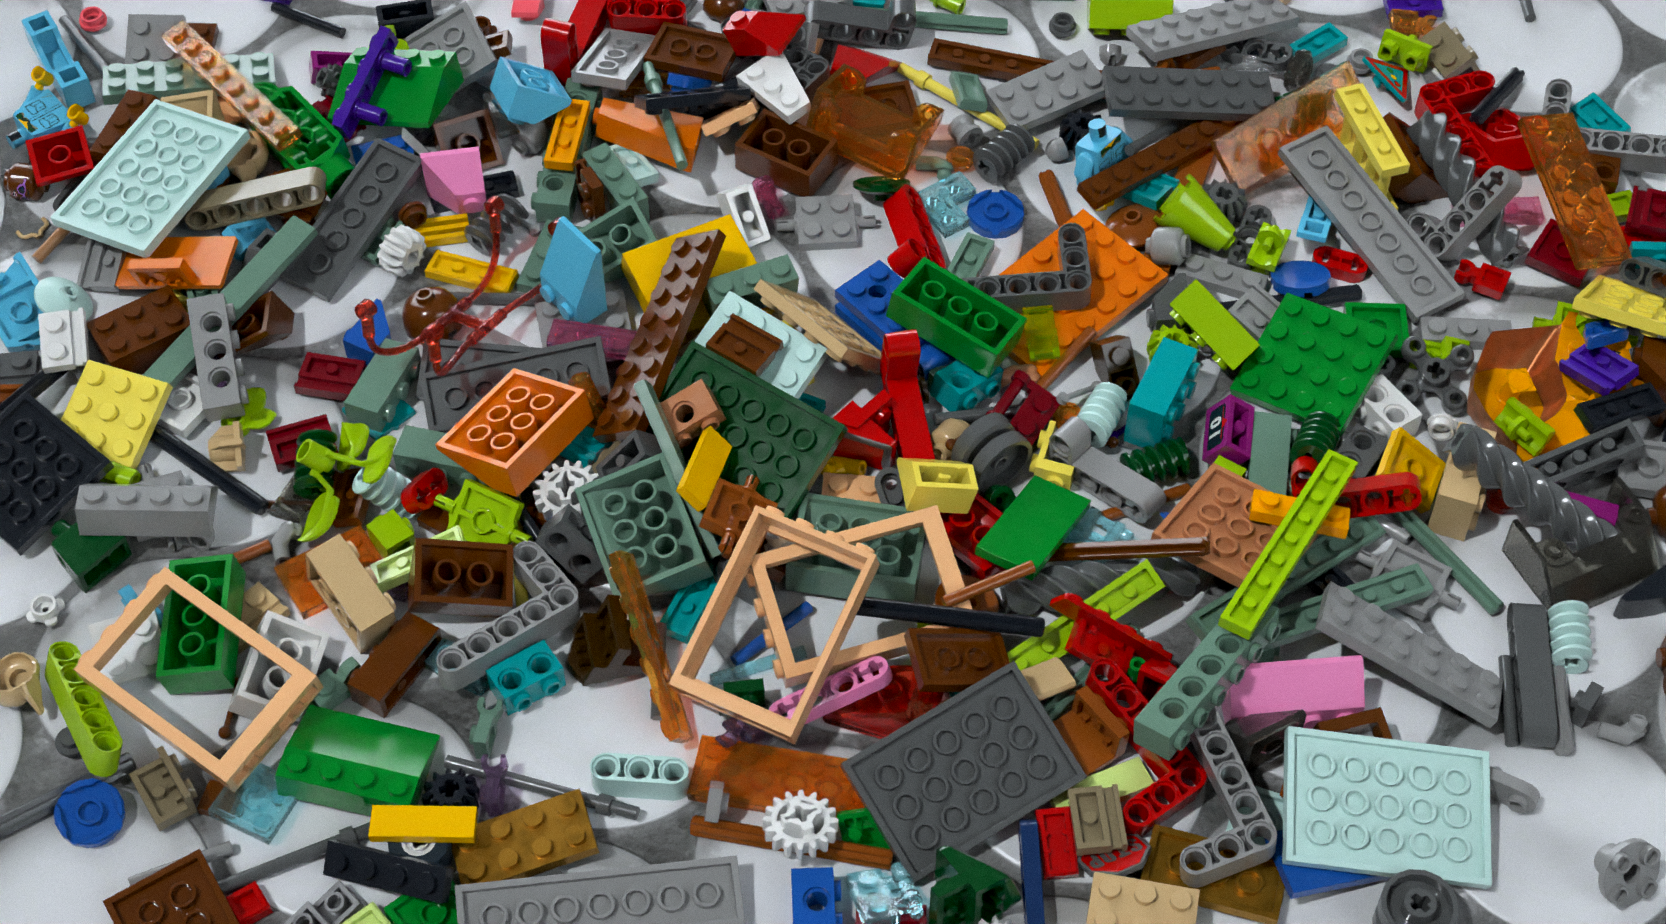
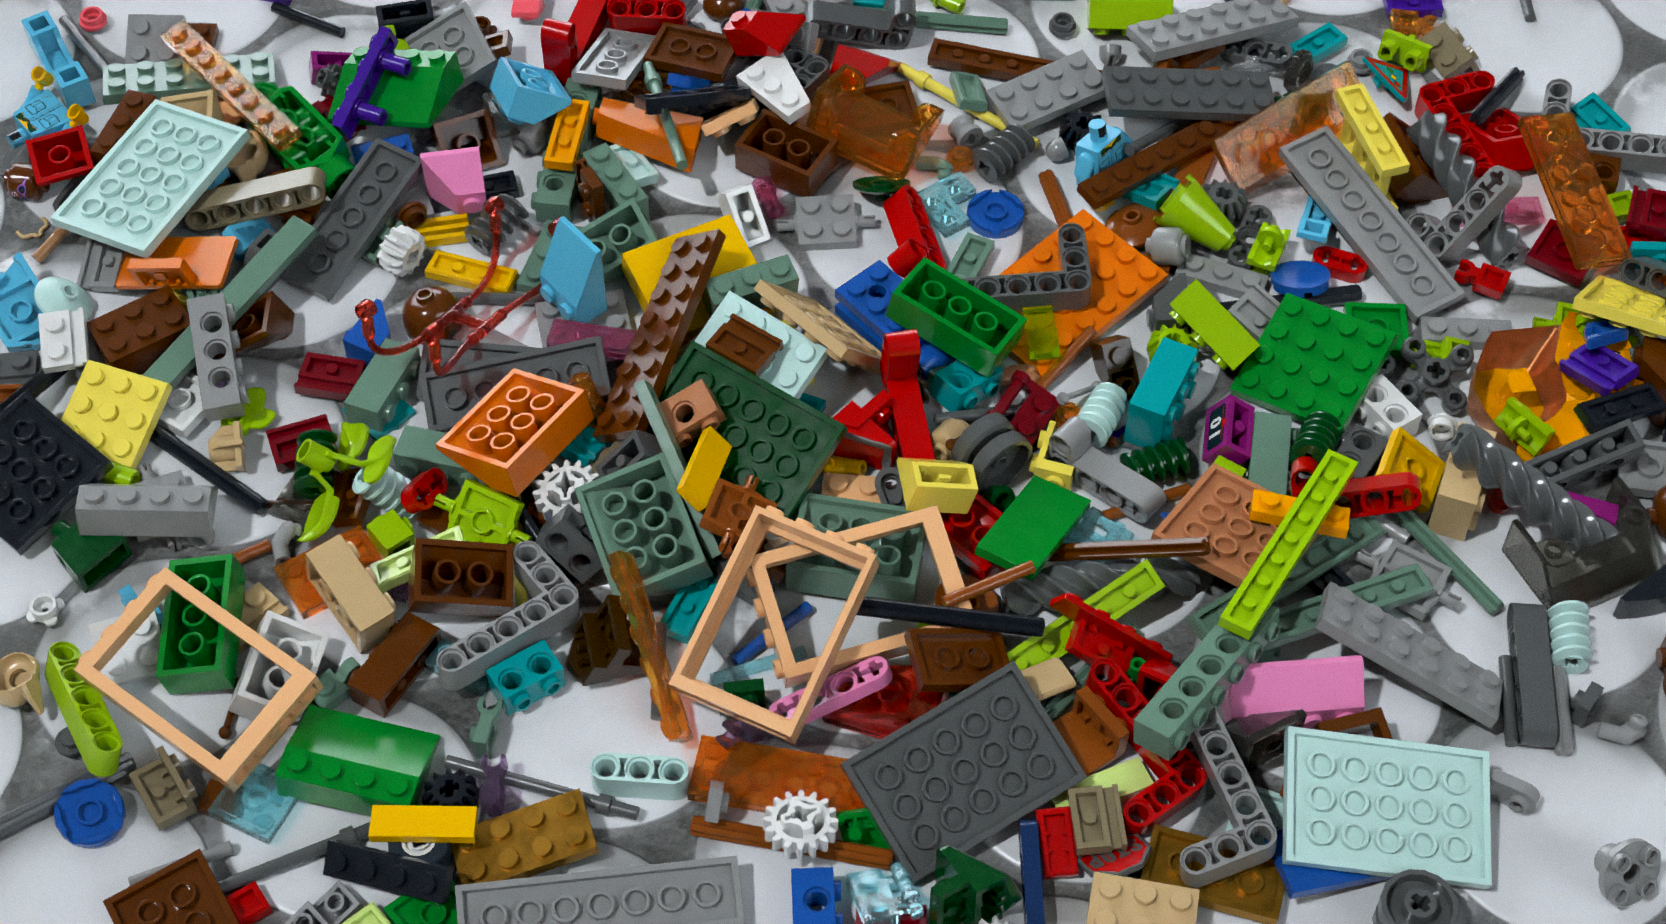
white sticker [401,127,430,155] -> none

